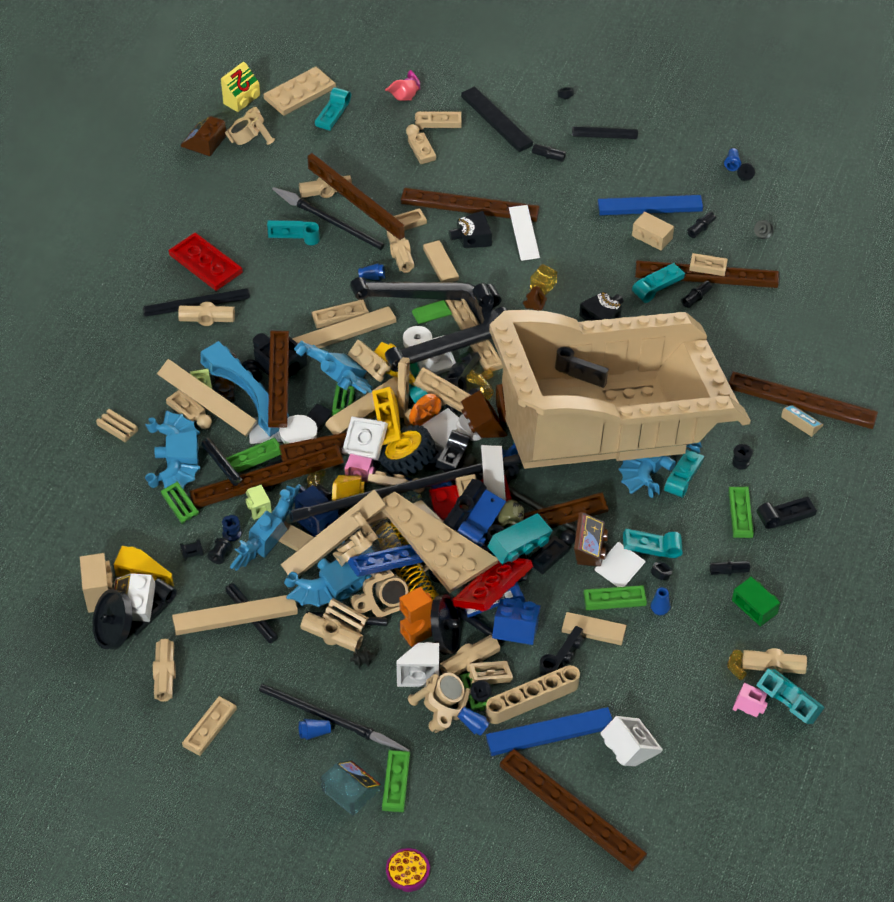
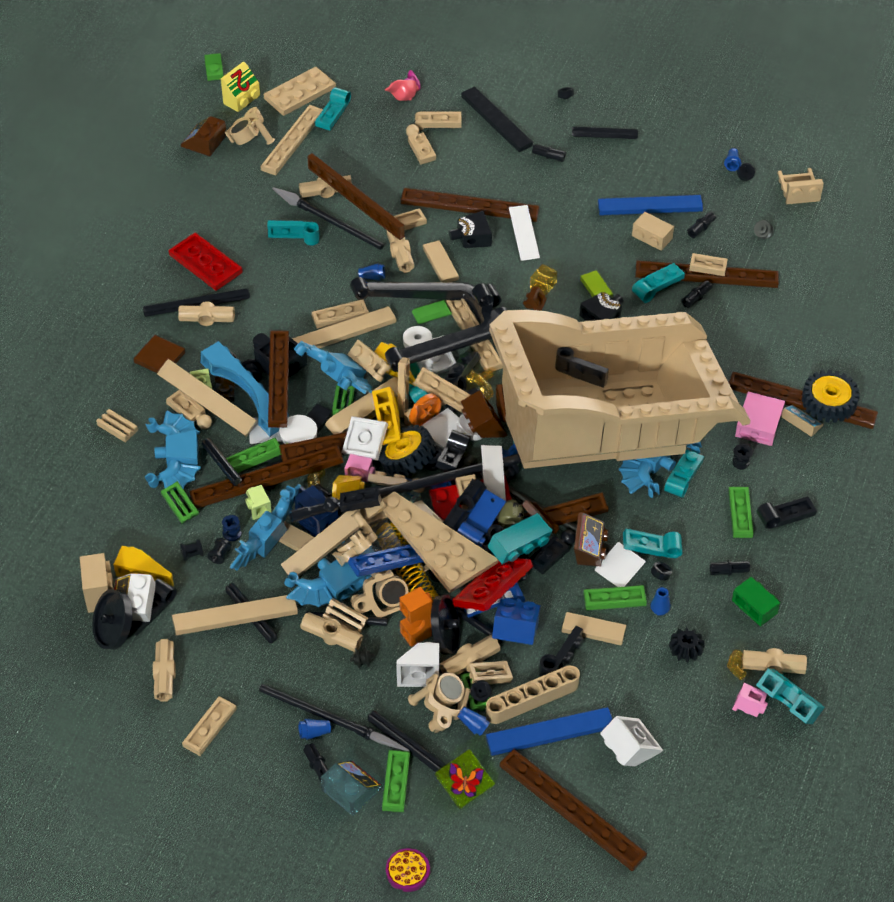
none -> reddish brown tile [133,335,186,373]
none -> bright green slope [204,53,223,81]
none -> tan tile [261,105,323,176]
none -> black axle [303,743,332,783]
none -> black plate [323,486,381,513]
none -> black axle [368,710,450,779]
none -> clear neon green tile [434,749,495,809]
none -> reddish brown tile [522,500,559,534]
none -> lime tile [580,270,613,297]
none -> black gear [669,627,705,663]
none -> bright pink panel [735,392,785,446]
none -> tan plate [777,168,824,204]
none -> wheel [802,370,860,423]

